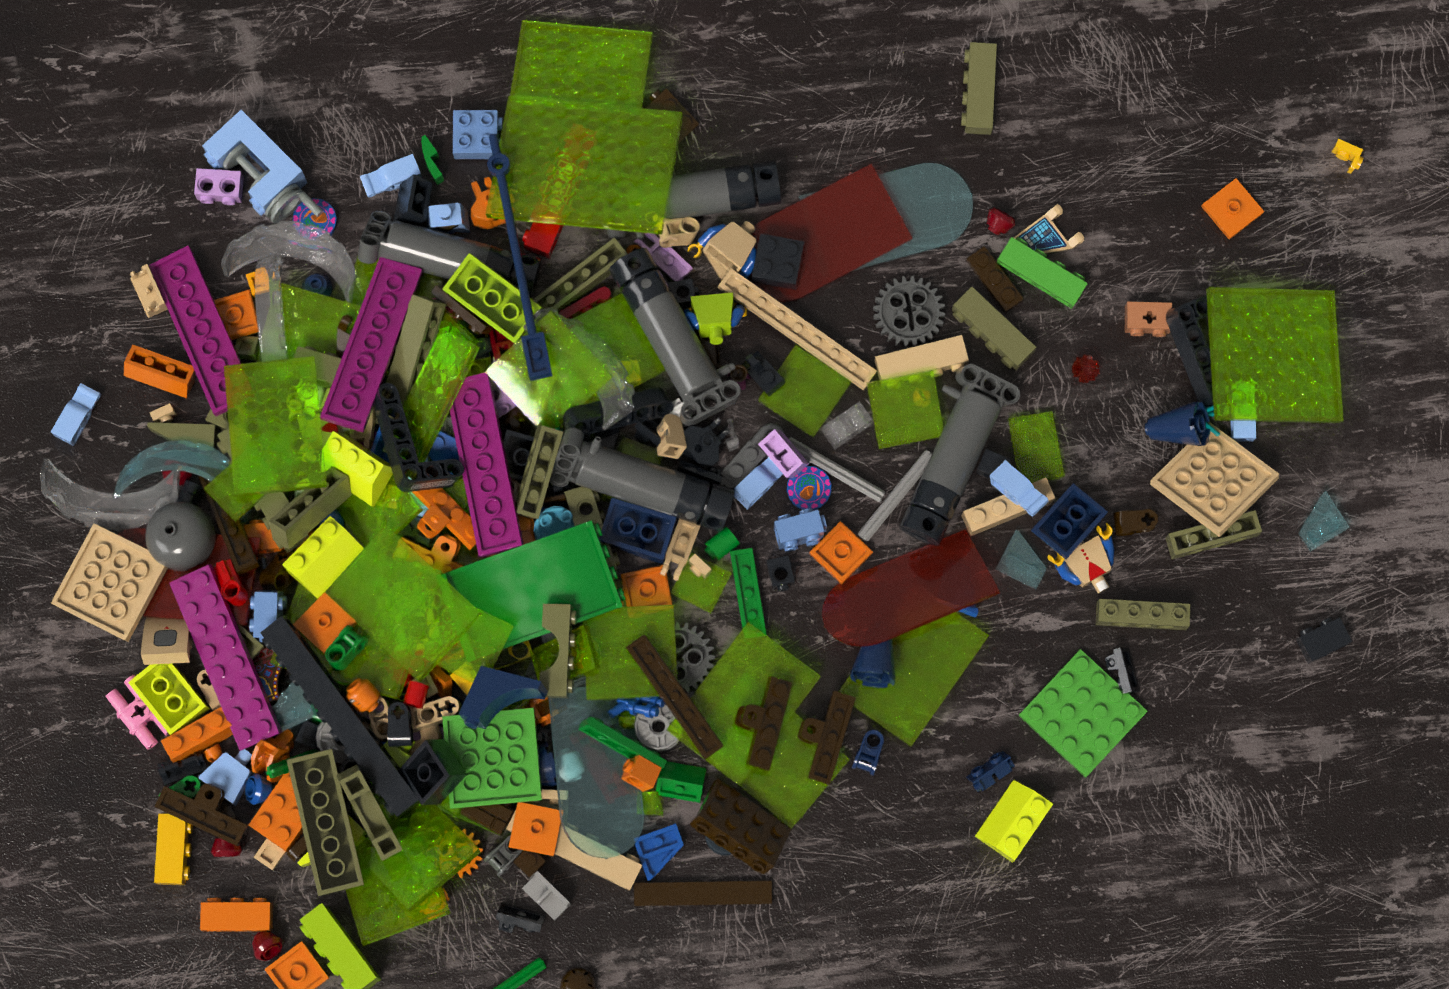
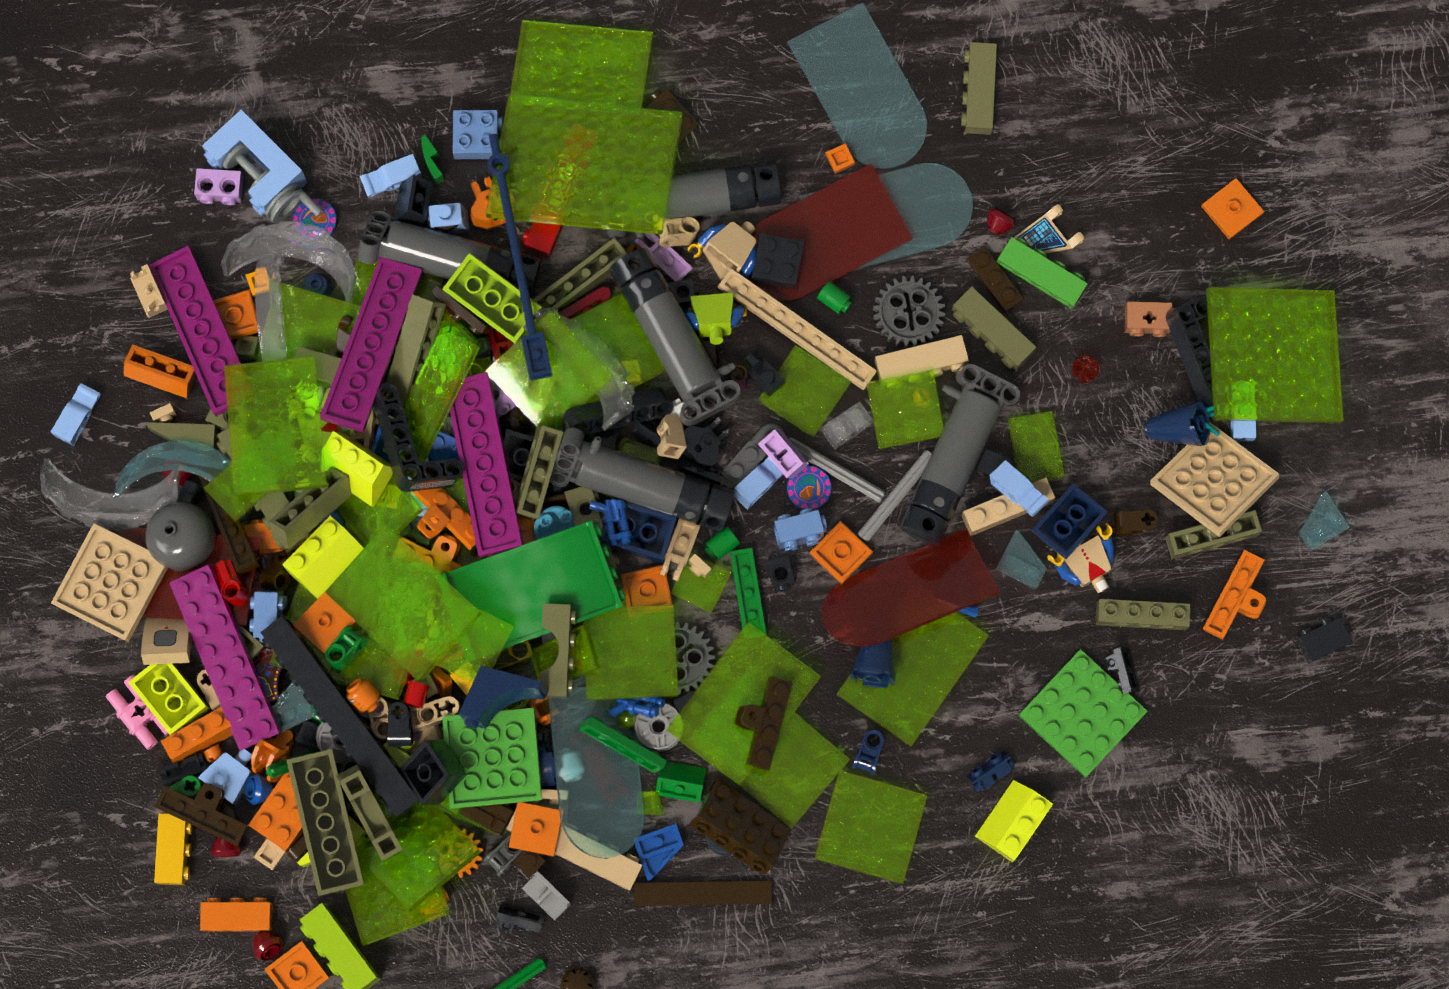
orange brick [621,755,662,792] -> none
dark brown tile [626,634,724,760] -> none
clear hand [725,419,739,451] -> none
dark brown plate [797,691,856,785] -> none
yellow bracket [1332,139,1364,174] -> none
none -> blue piece [589,499,632,547]
none -> clear light blue piece [787,3,927,169]
none -> clear neon green plate [815,770,928,884]
none -> green brick [817,281,853,314]
none -> orange plate [825,143,855,174]
none -> orange plate [1203,550,1266,640]

